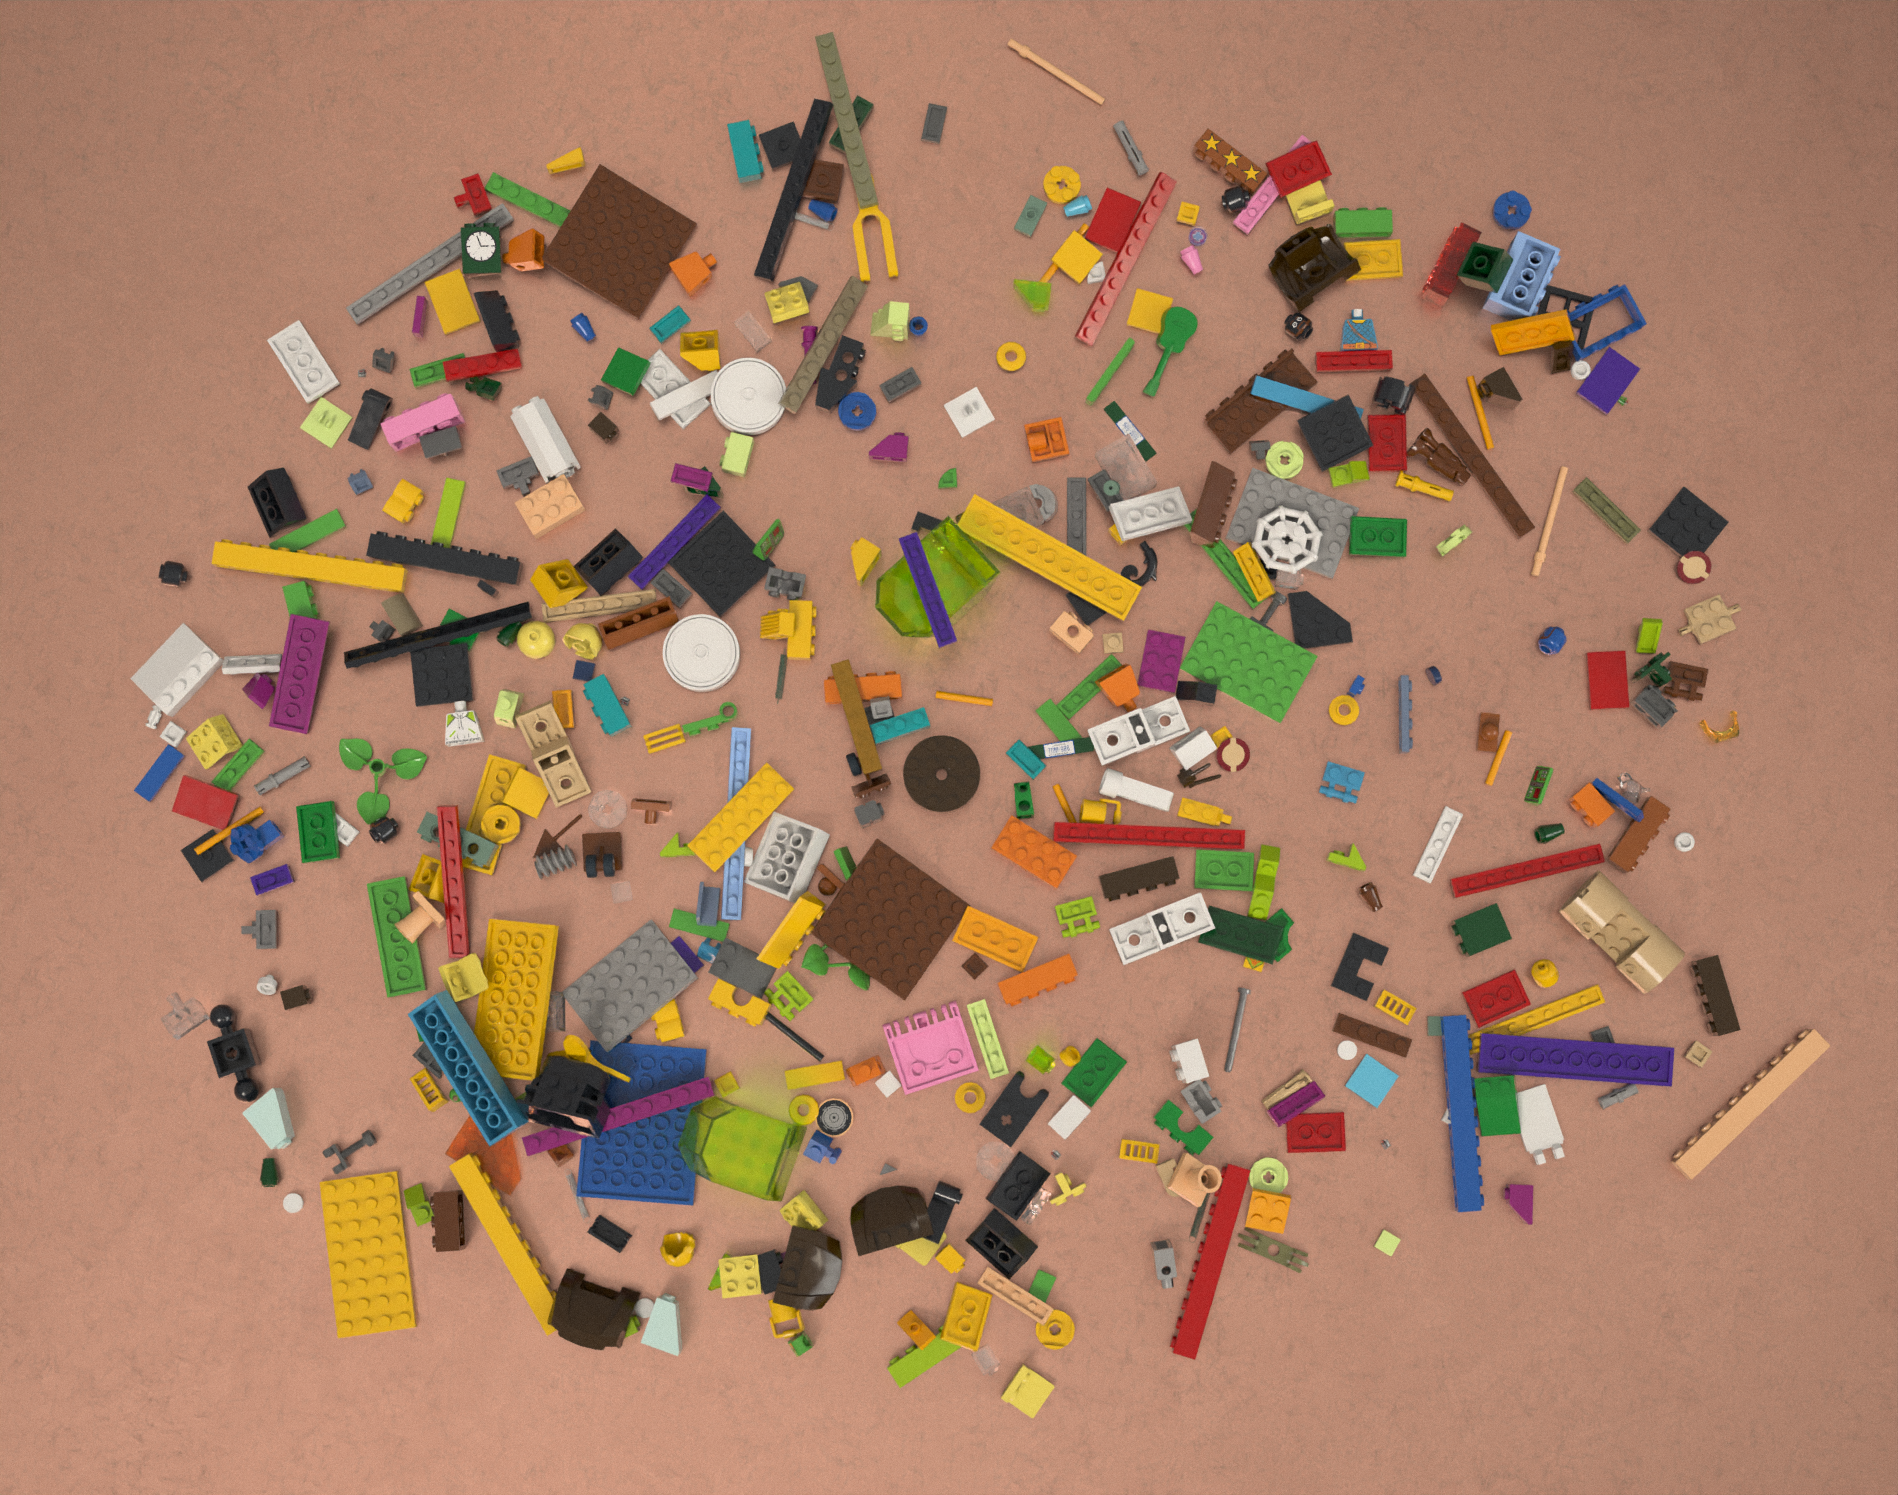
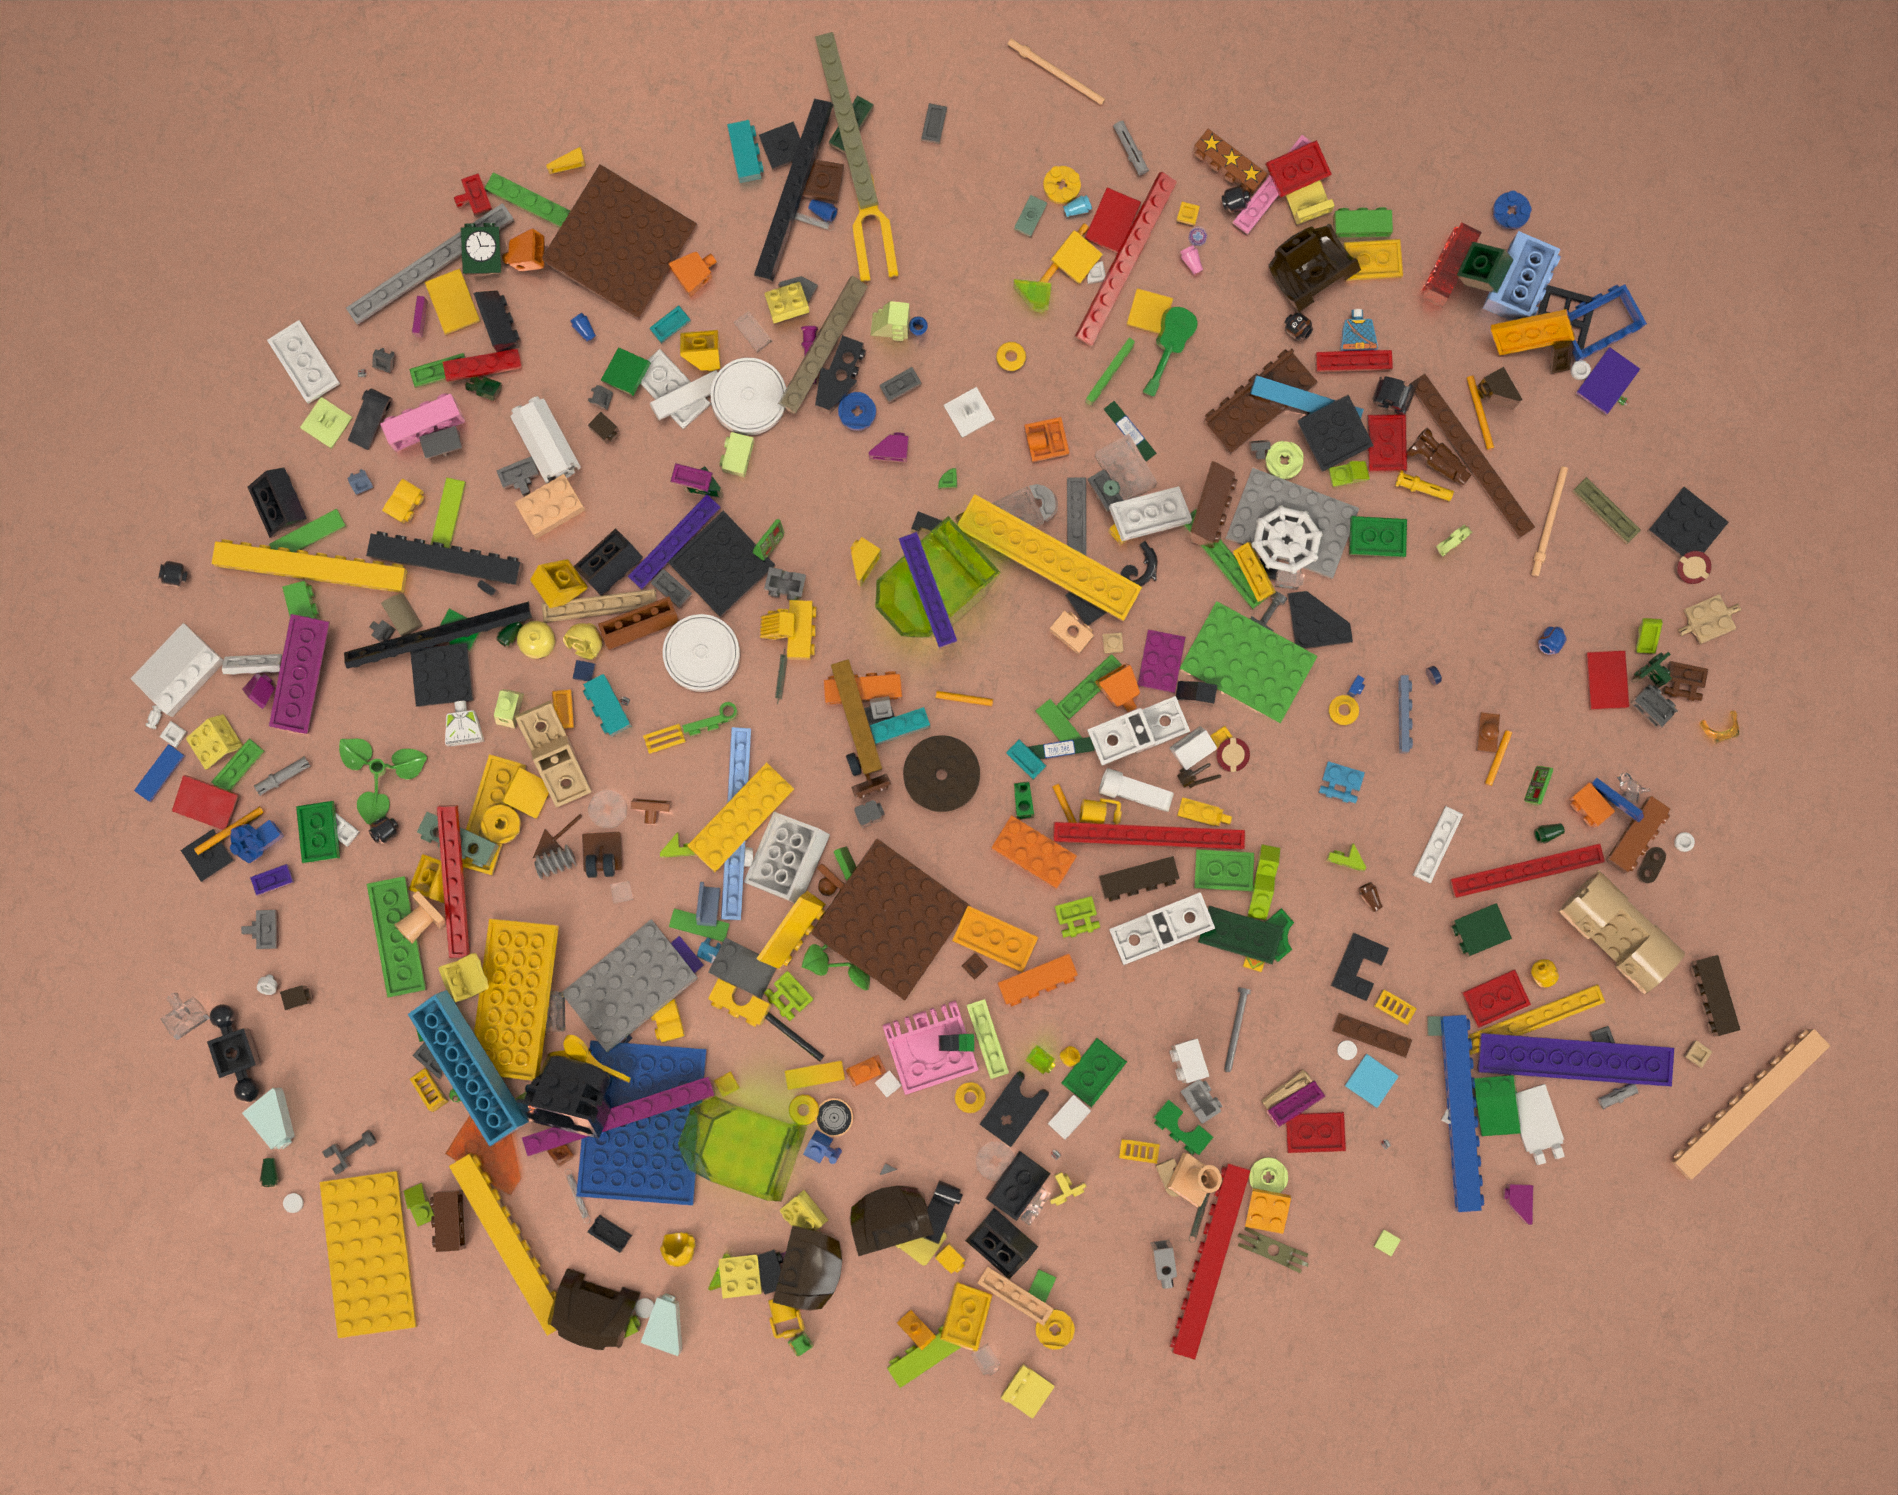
none -> leg [938,1034,974,1052]
none -> dark brown plate [1637,847,1666,884]

